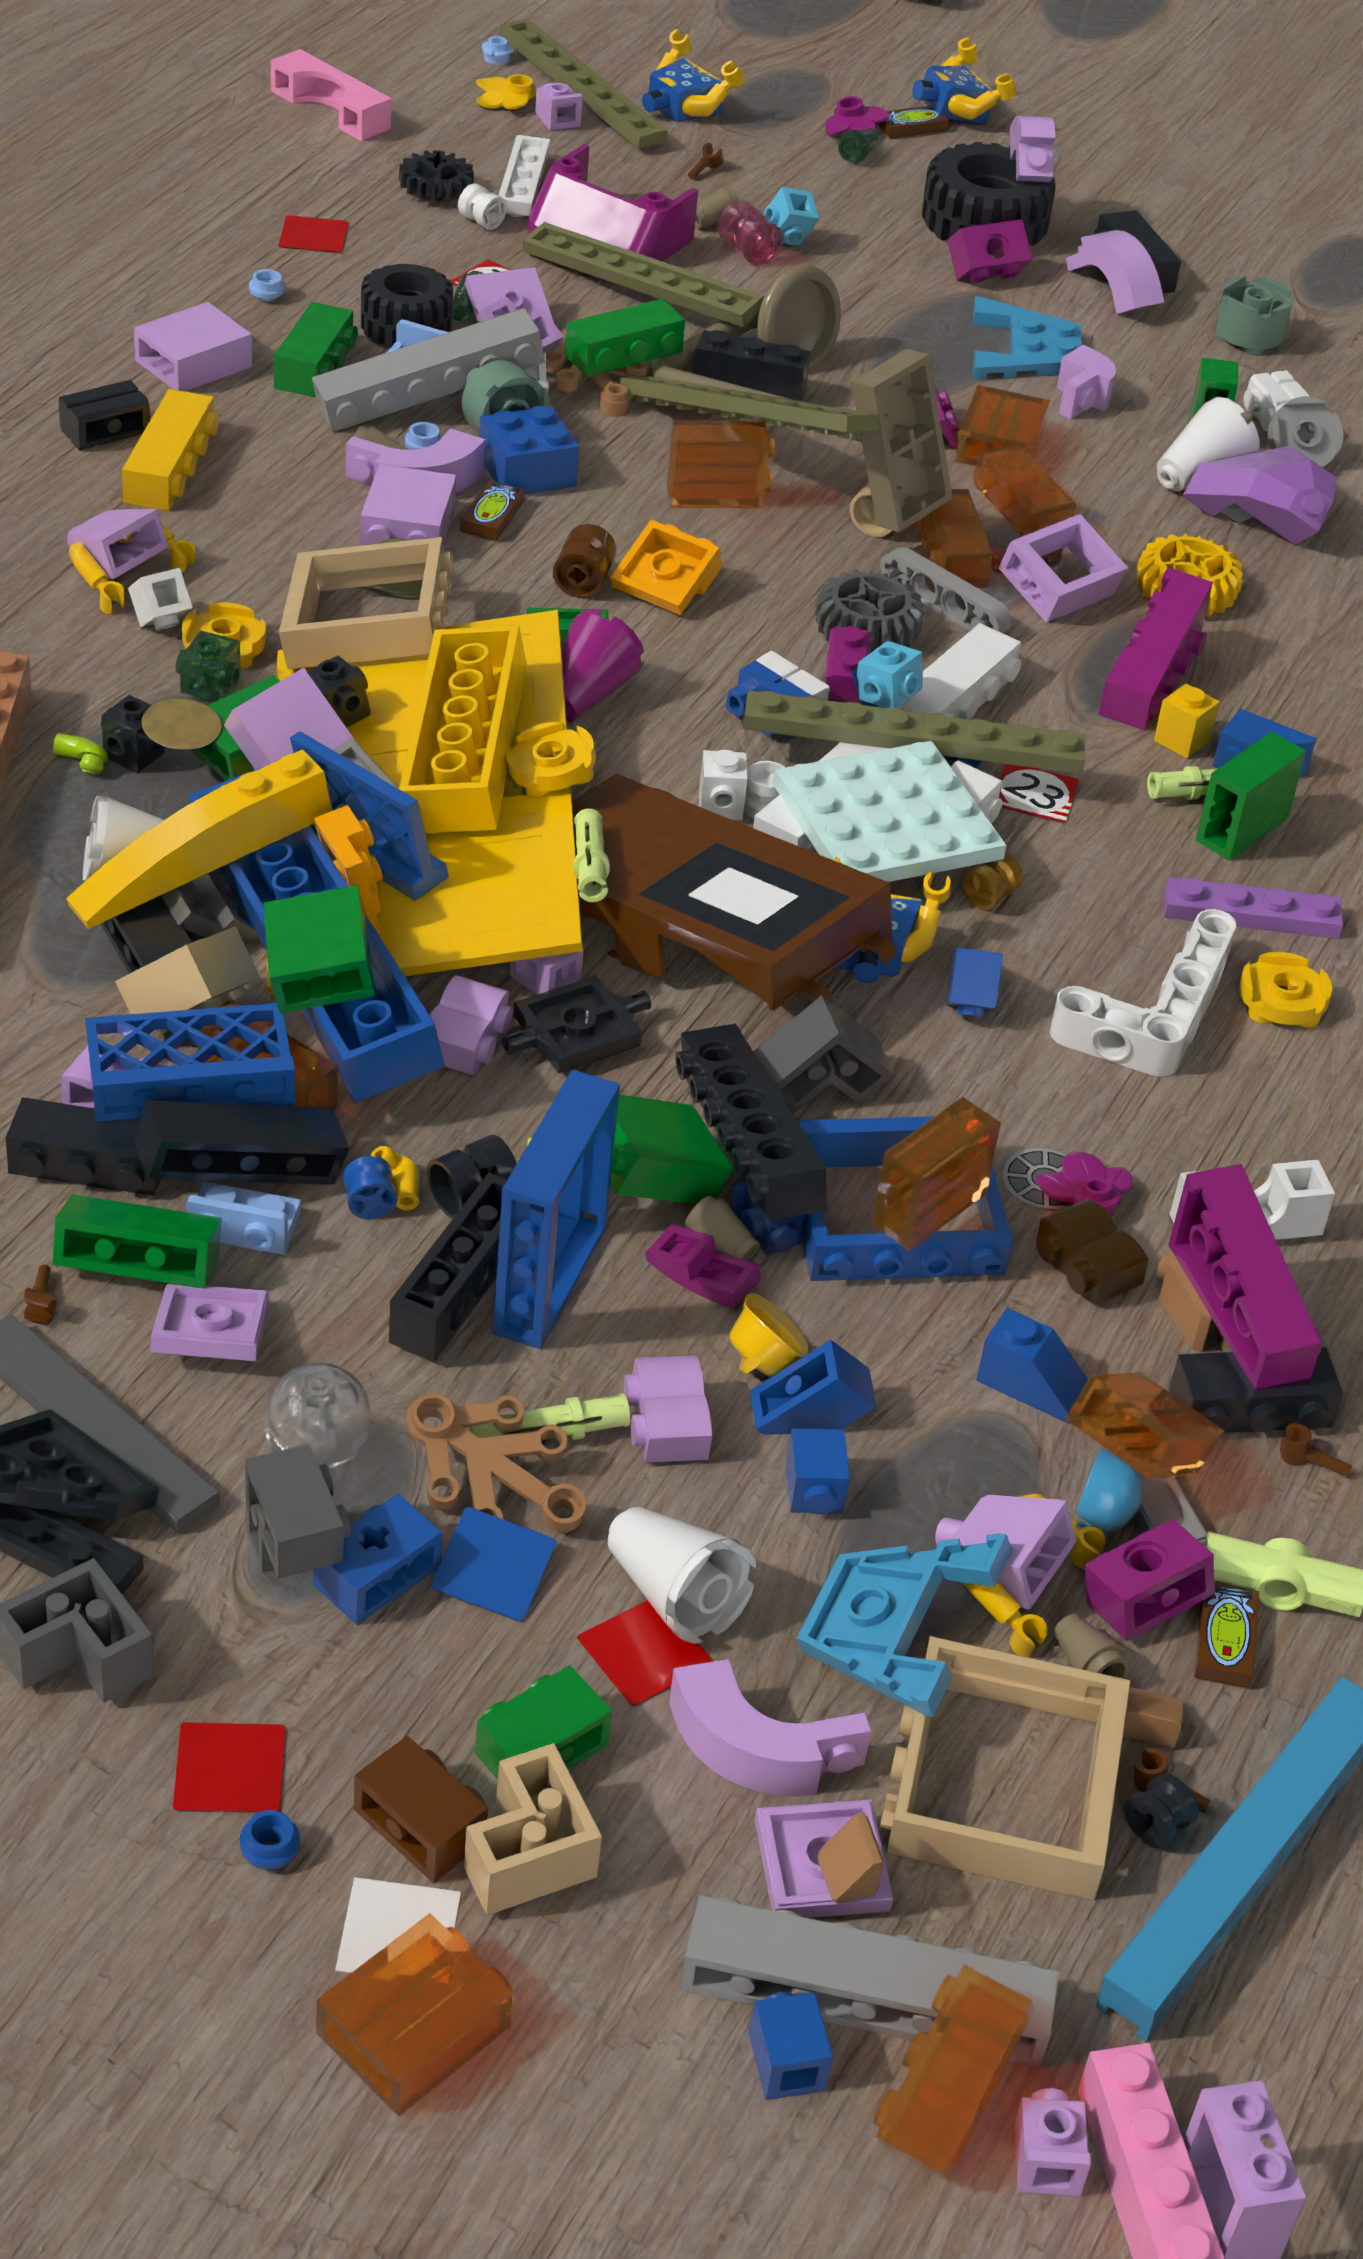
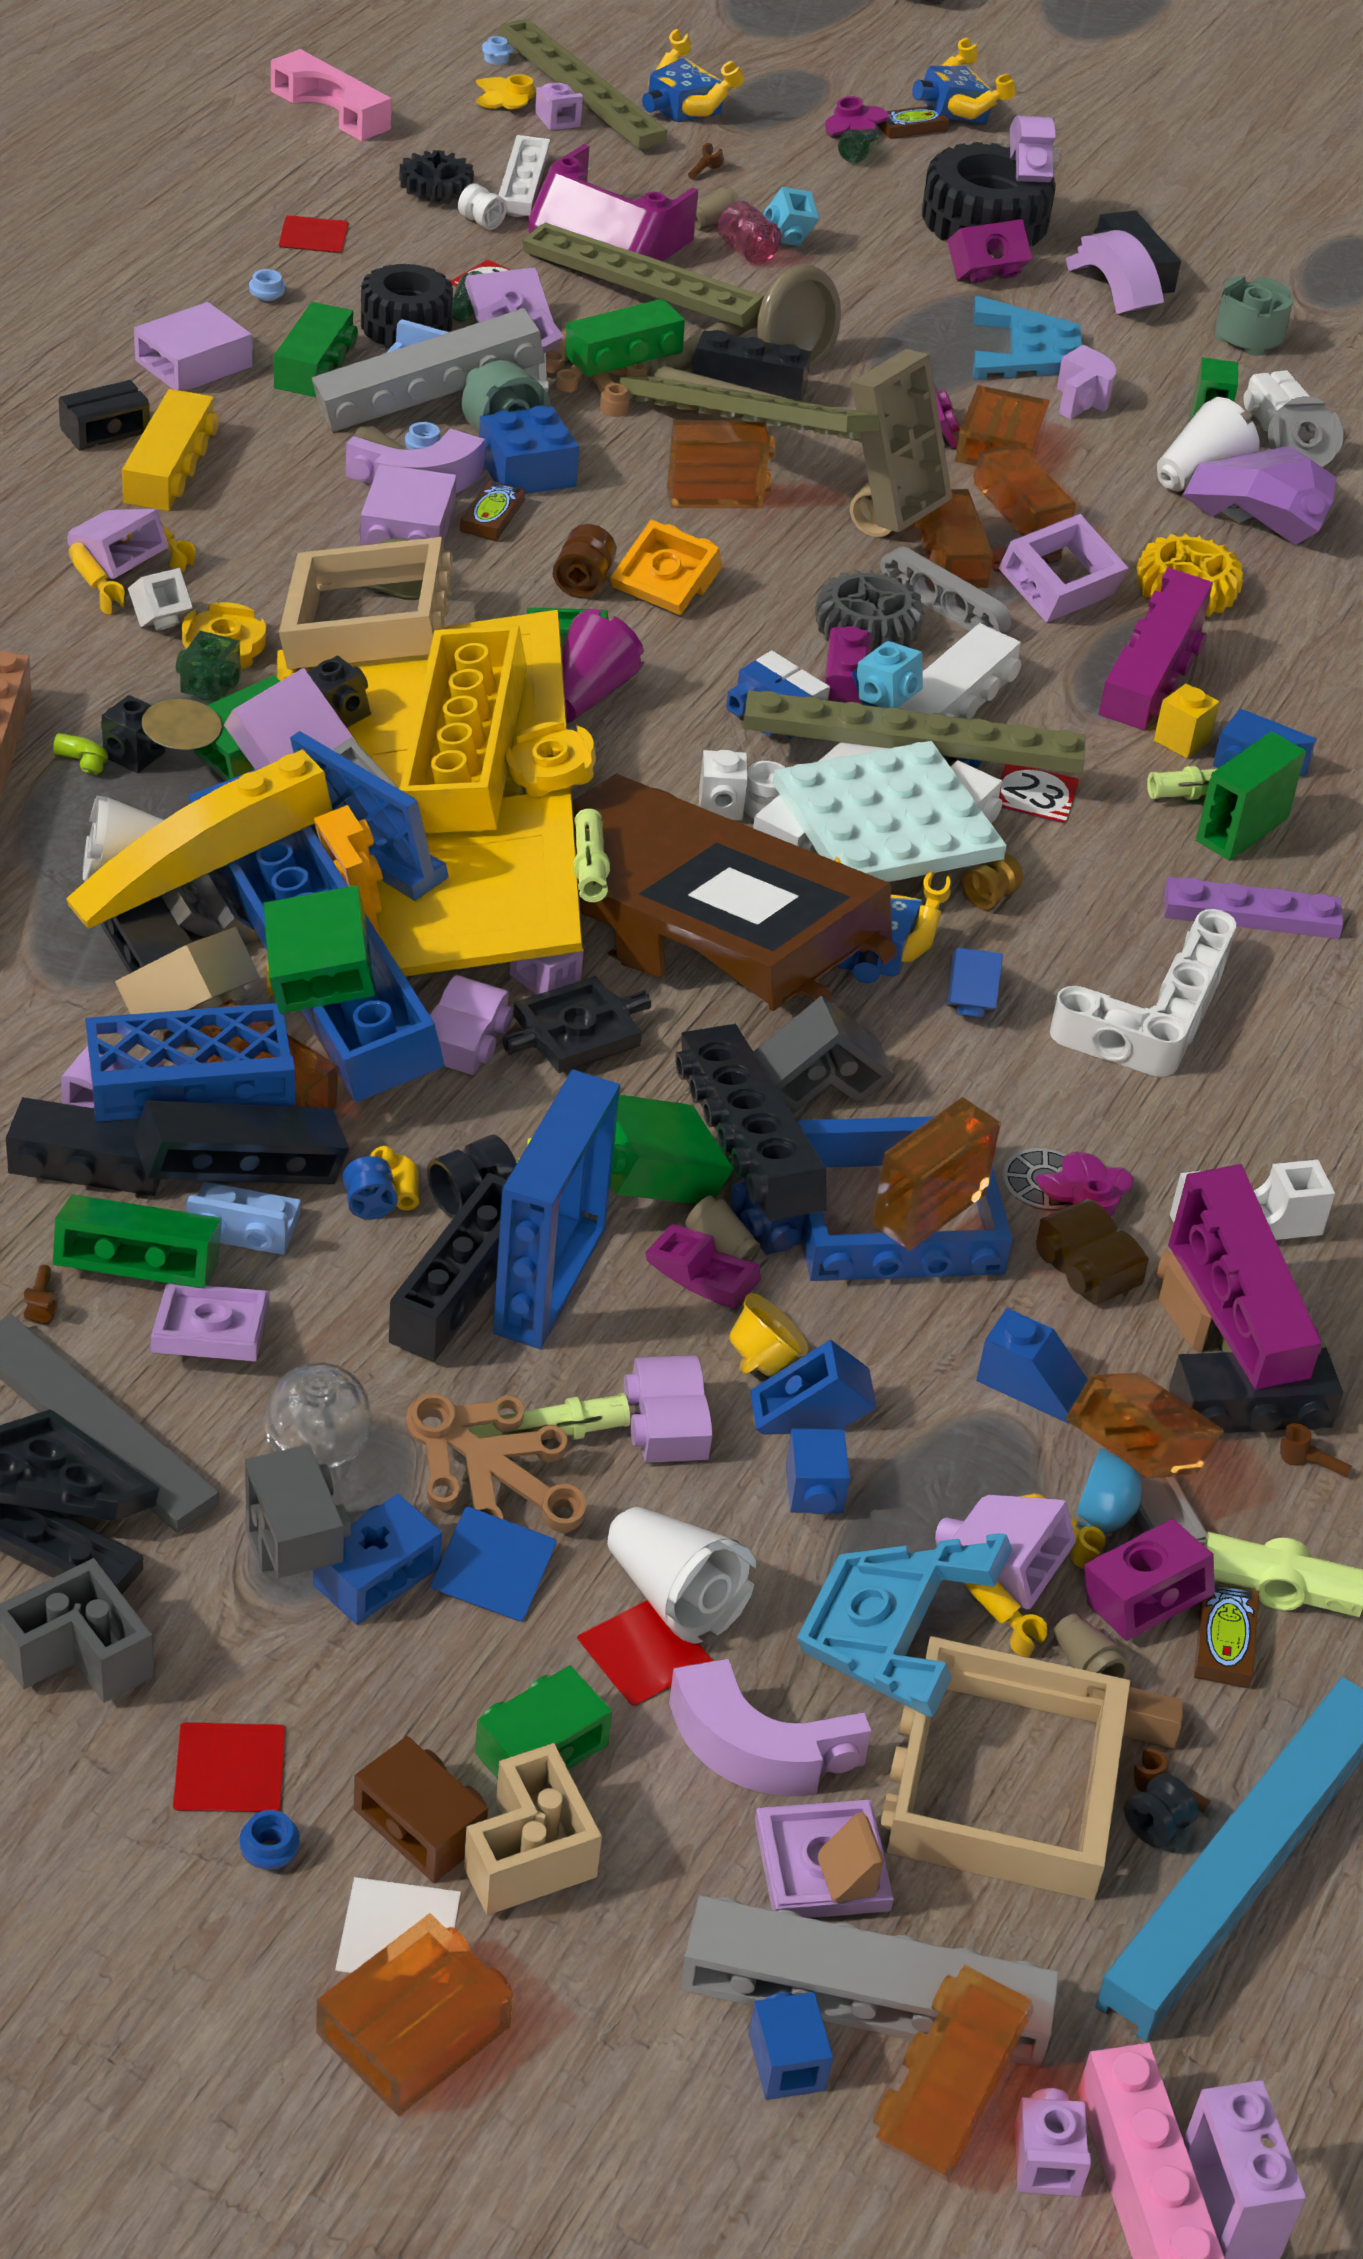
yellow plate [1239,952,1332,1028] -> none

